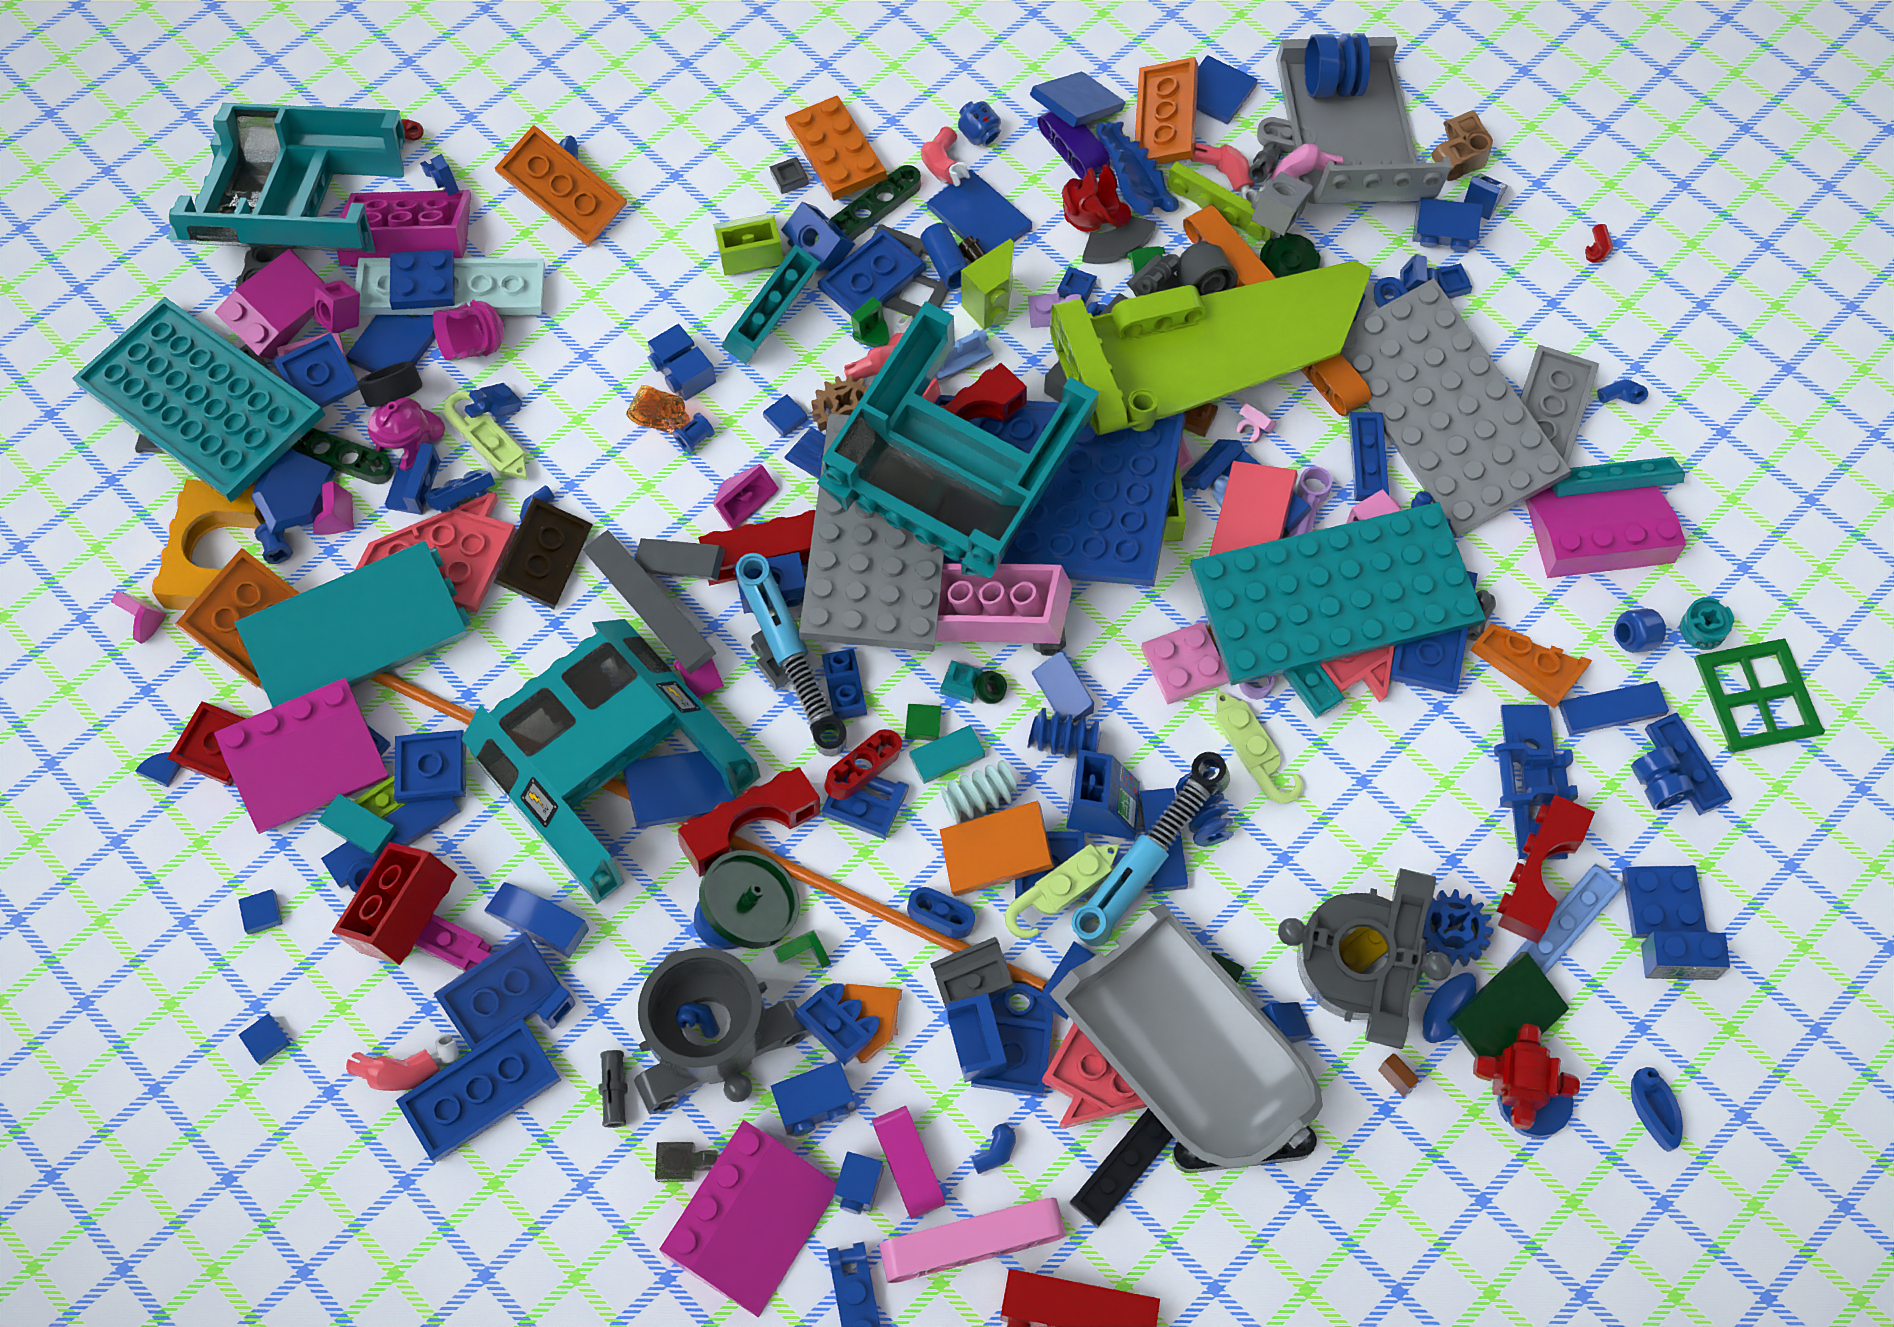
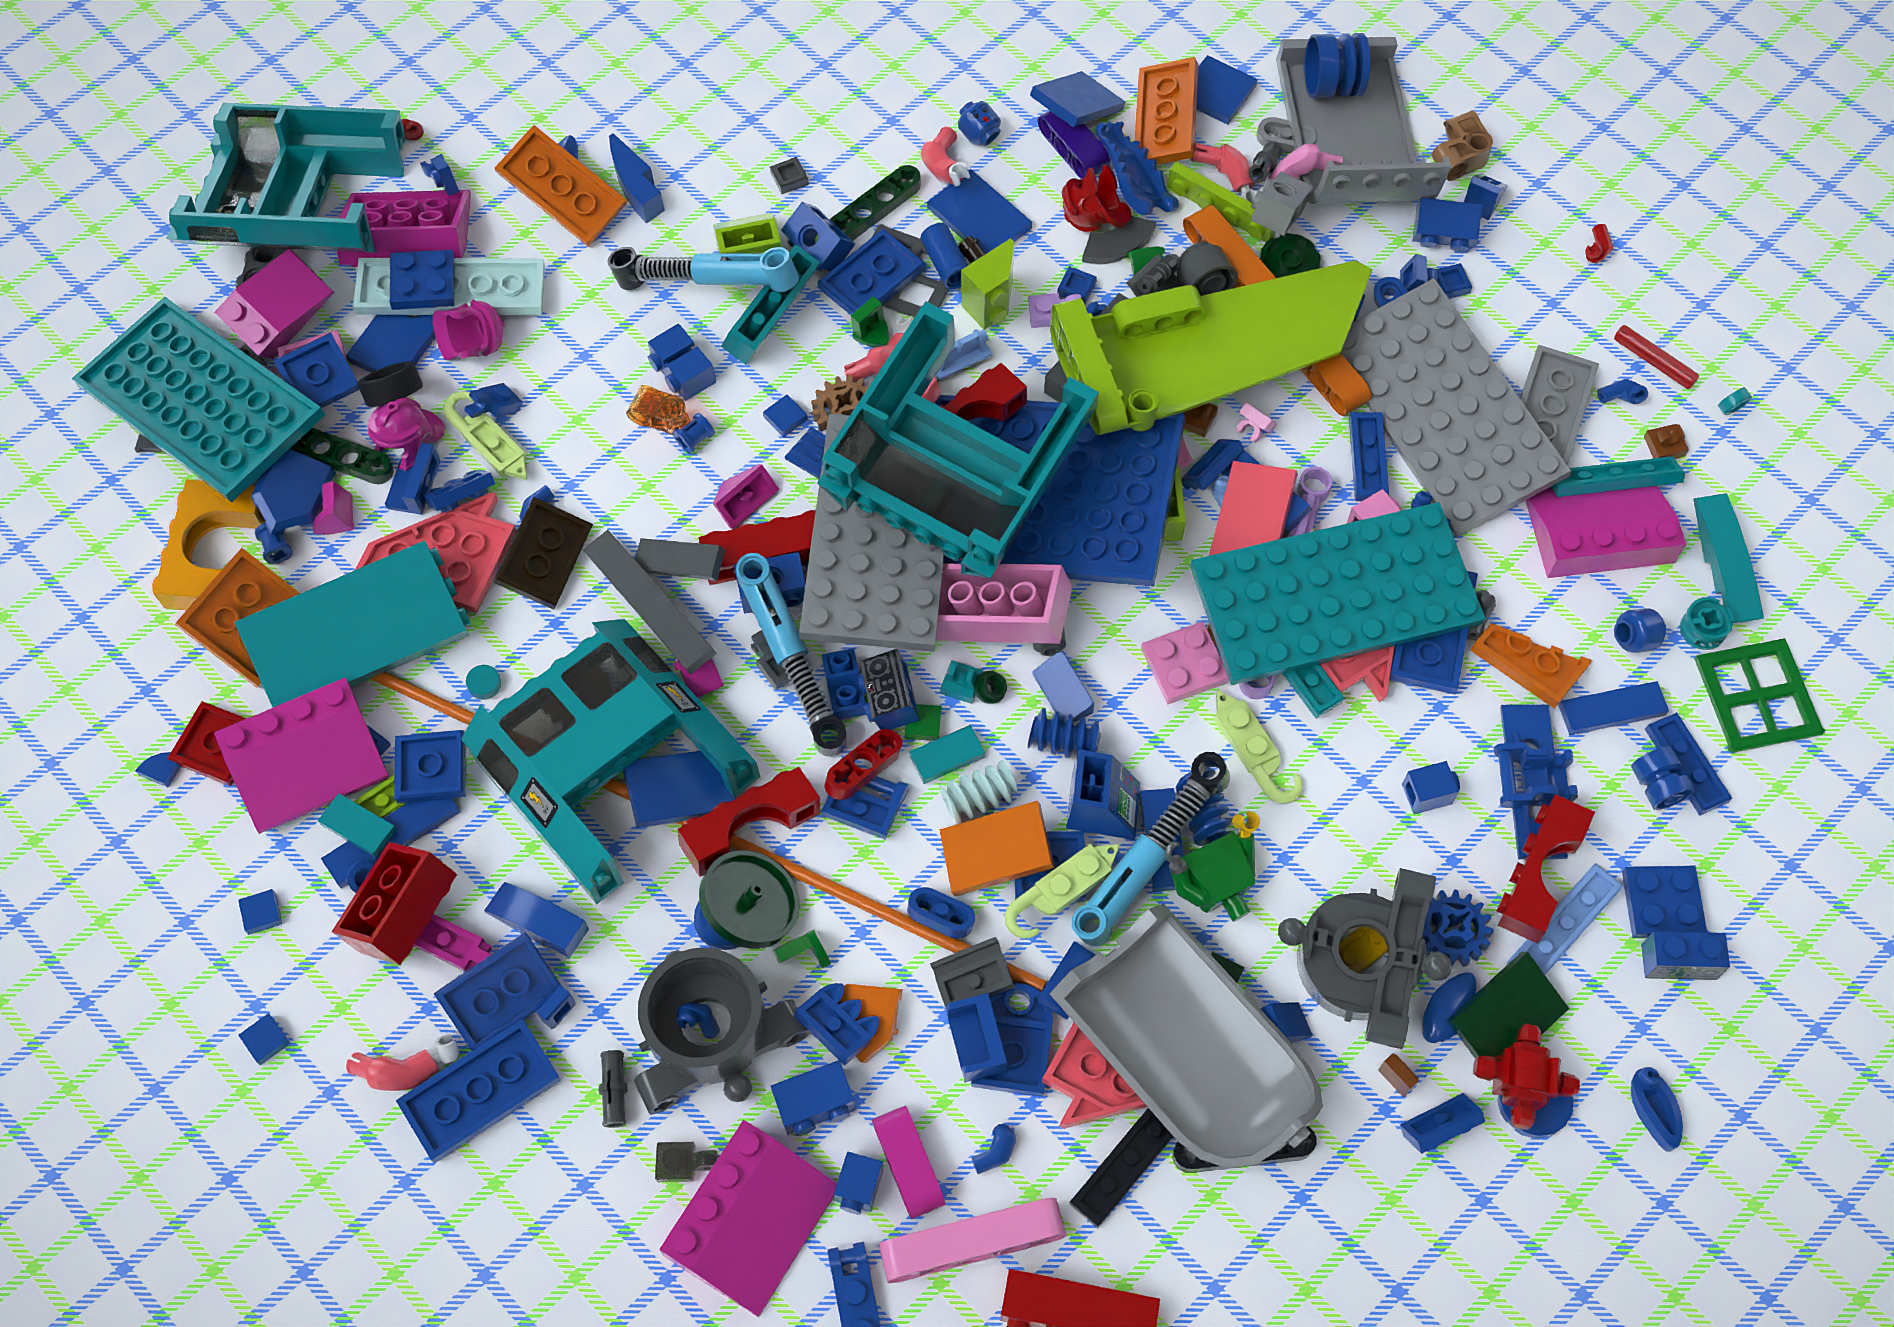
dark pink tile [111,591,167,644] -> none
dark pink brick [314,280,360,333] -> none
orange plate [784,95,887,201] -> none
none -> teal tile [465,665,501,700]
none -> piece [607,247,799,292]
none -> blue slope [608,133,665,224]
none -> brick [858,649,920,730]
none -> green torso [1165,811,1260,922]
none -> blue plate [1400,1093,1485,1154]
none -> blue brick [1402,761,1460,815]
none -> red axle [1614,325,1699,389]
none -> dark orange tile [1644,423,1689,459]
none -> teal slope [1693,493,1764,624]
none -> teal tile [1717,387,1752,416]

